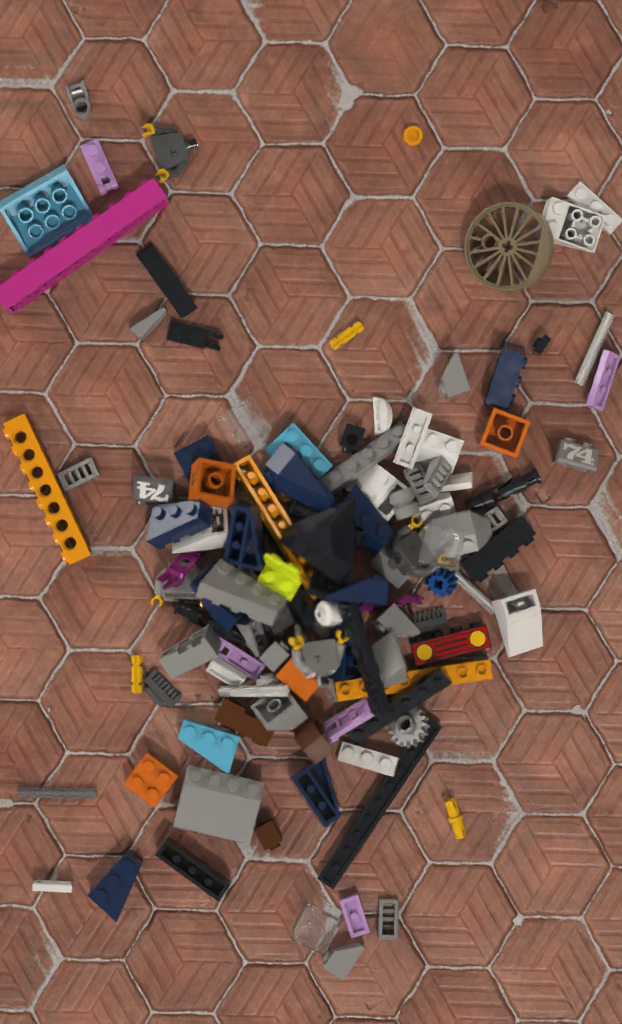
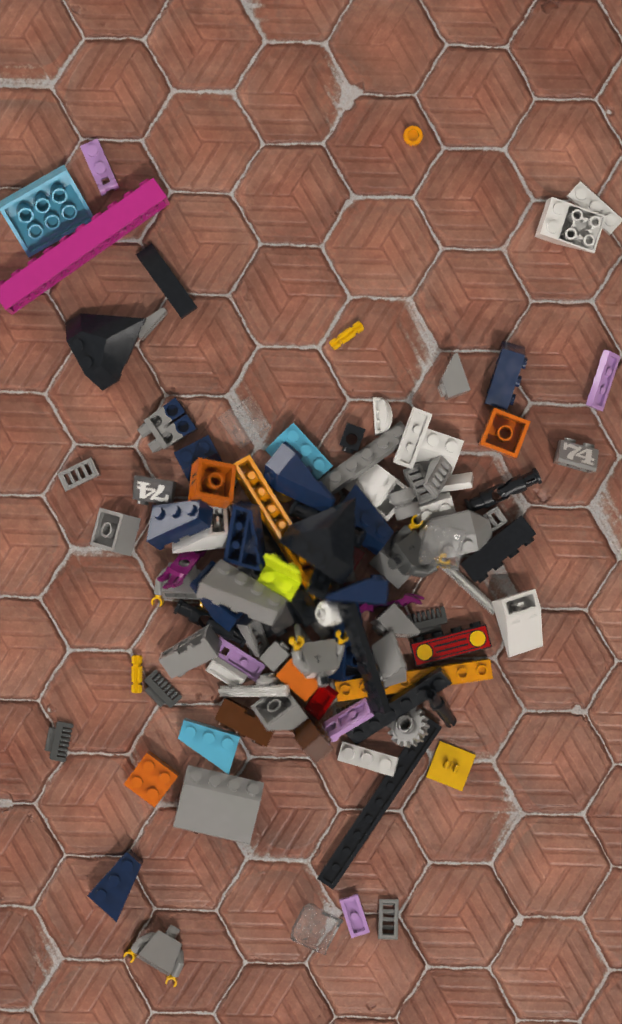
light orange brick [3,413,93,565] -> none
light grey axle [18,787,97,799] -> none
white tile [32,880,74,893] -> none
light grey piece [65,80,93,120] -> none
dark grey torso [141,123,199,184] -> none
black brick [155,836,231,902] -> none
black hinge [167,321,224,351] -> none
reddish brown brick [254,818,282,851] -> none
dark blue wedge [289,758,341,828] -> none
light grey slope [322,942,365,981] -> none
blue gear [424,566,458,598] -> none
yellow pin [444,798,468,839] -> none
dark tan piece [464,202,554,292] -> none
black plate [532,335,551,357] -> none
white axle [574,312,615,387] -> none
none -> dark grey piece [44,721,74,762]
none -> black wedge [65,313,147,391]
none -> light grey slope [90,508,141,556]
none -> light grey torso [123,925,184,987]
none -> light grey hips [137,397,198,453]
none -> red tile [304,686,339,720]
none -> black pin [425,689,457,727]
none -> yellow piece [426,741,476,791]

